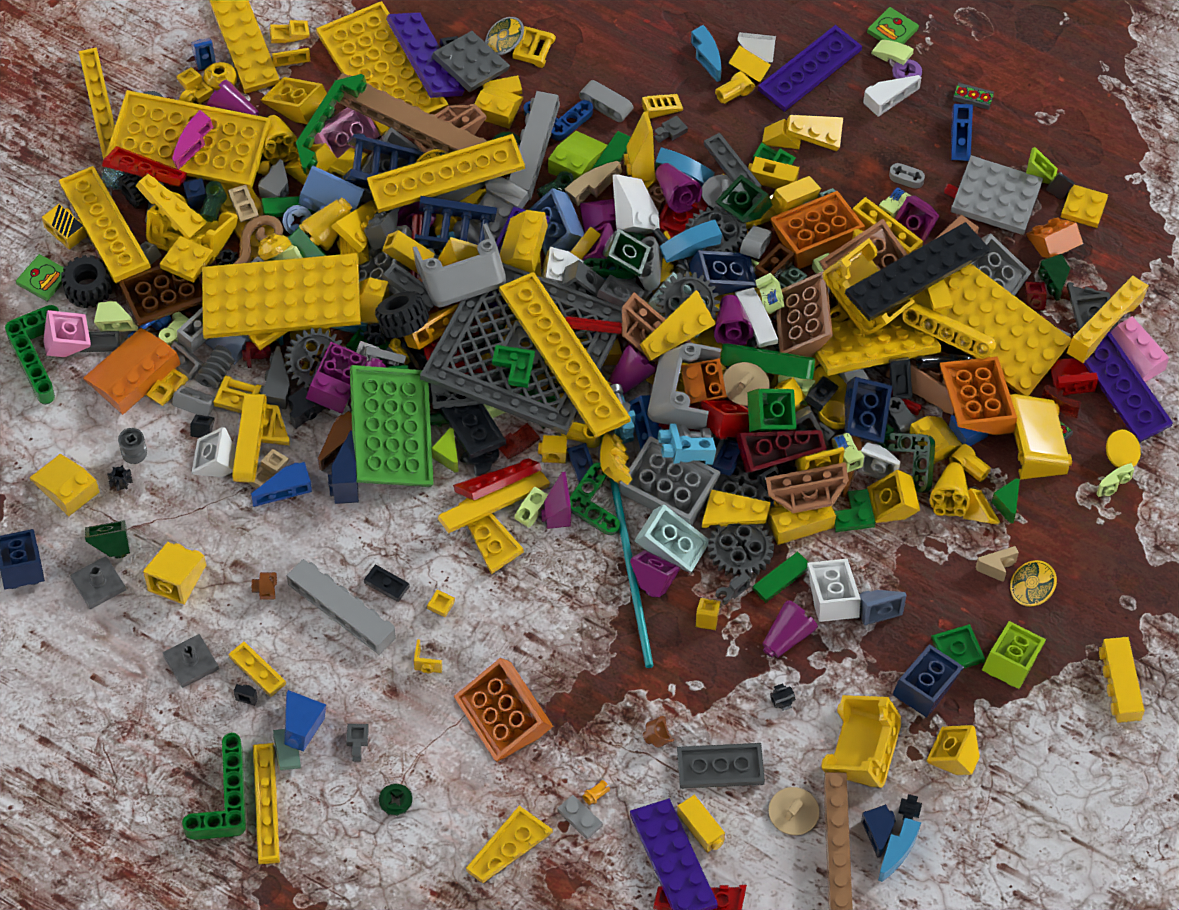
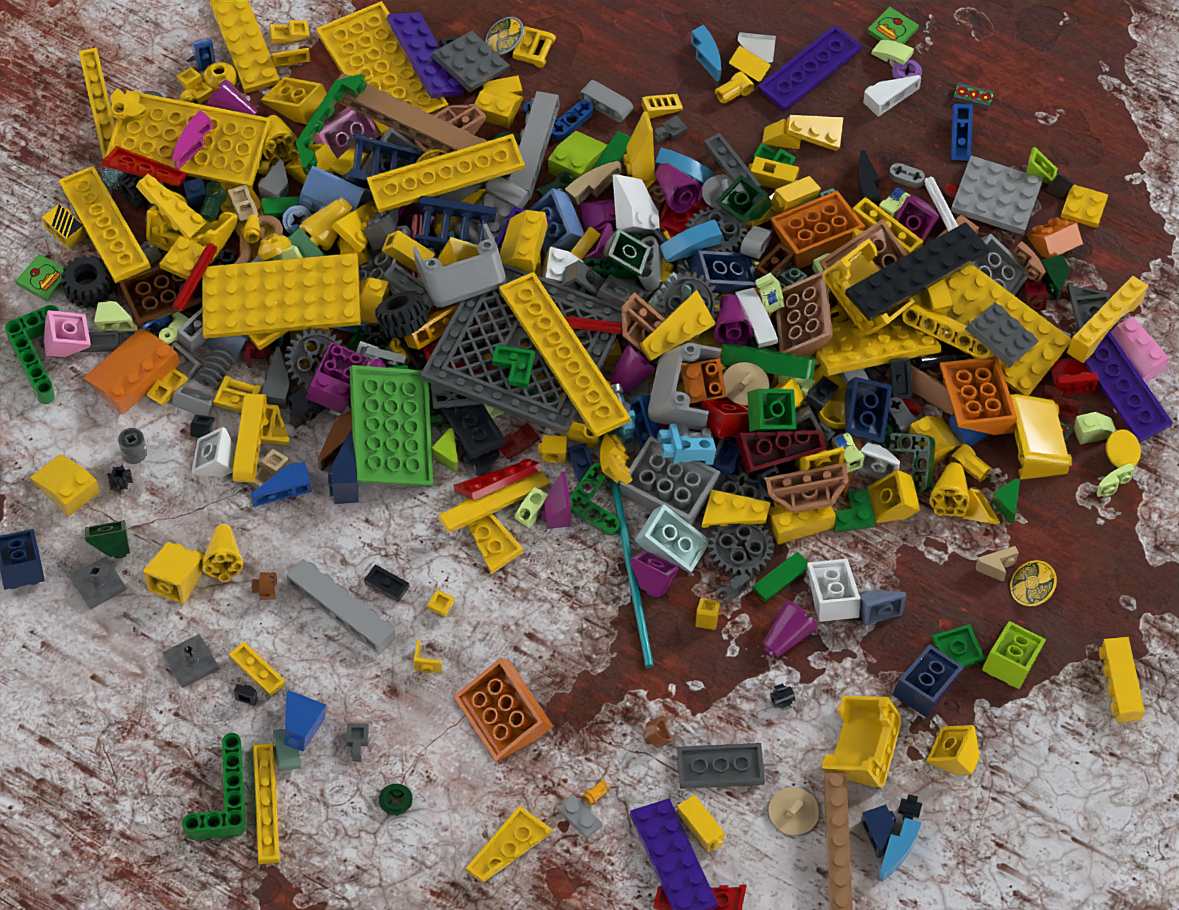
none -> yellow plate [110,88,146,120]
none -> red axle [173,243,217,311]
none -> yellow cone [202,524,243,582]
none -> yellow cone [242,215,261,243]
none -> black slope [857,150,881,206]
none -> white axle [924,176,958,232]
none -> dark grey plate [965,302,1039,368]
none -> nougat slope [1013,241,1046,282]
none -> yellowish green slope [1073,412,1116,445]

